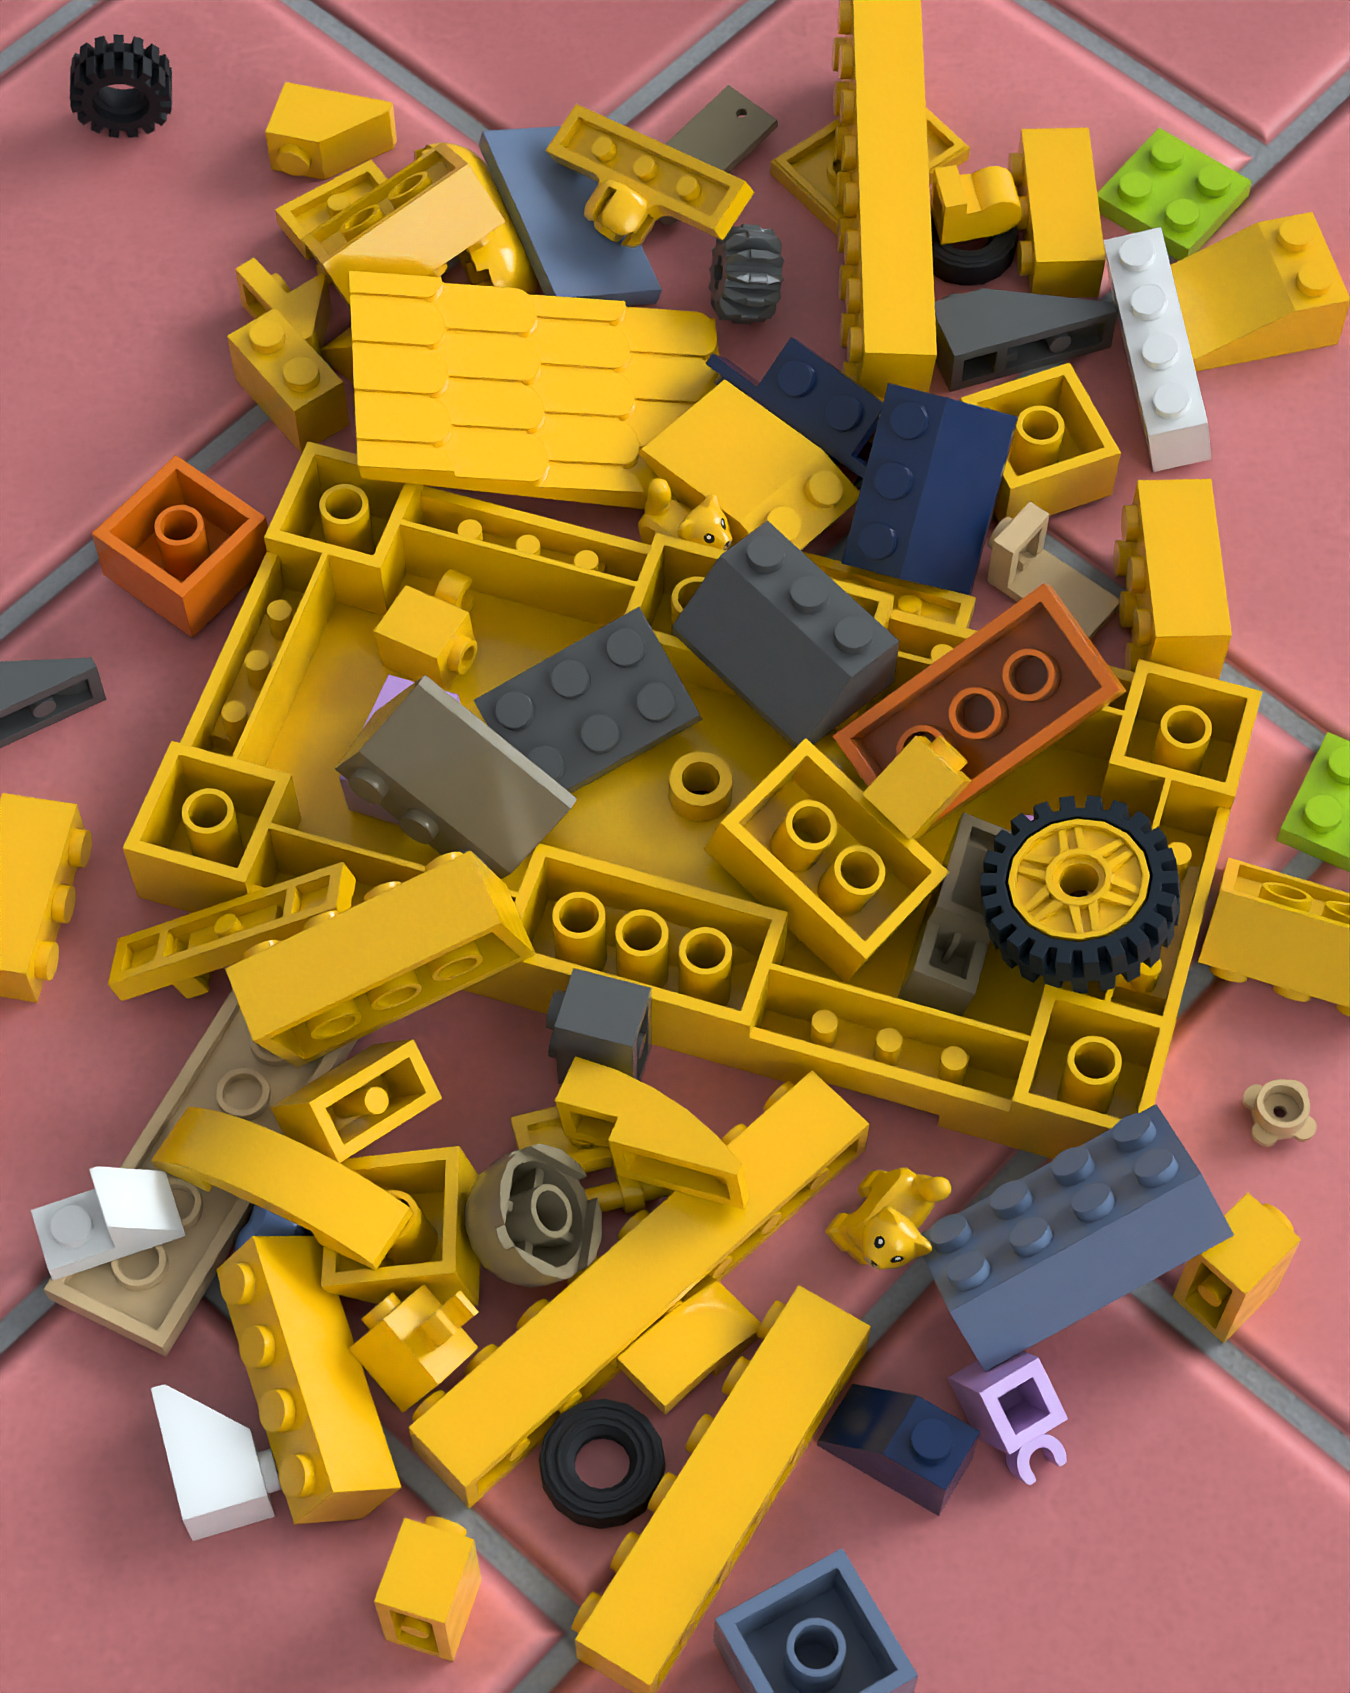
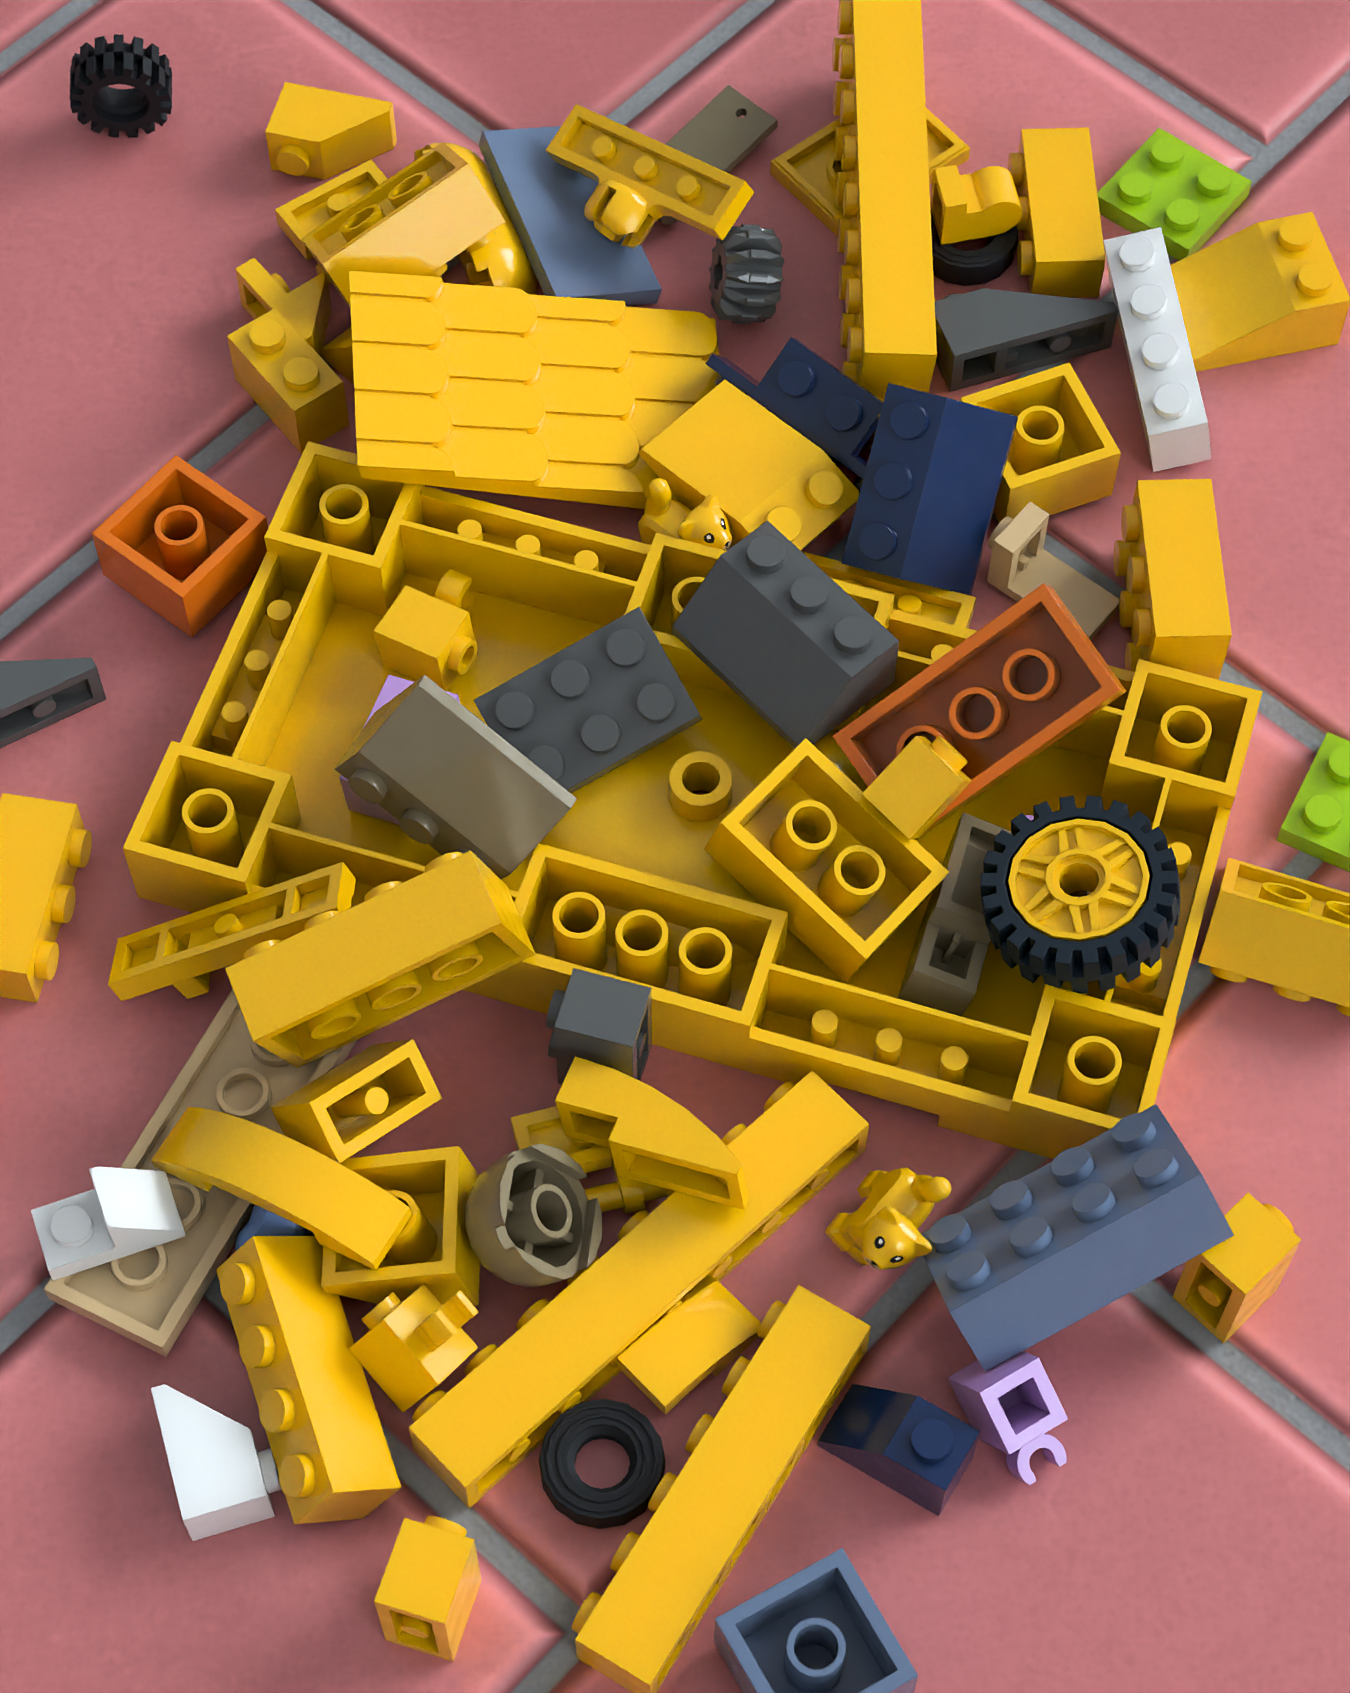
tan plate [1243,1079,1317,1147] -> none

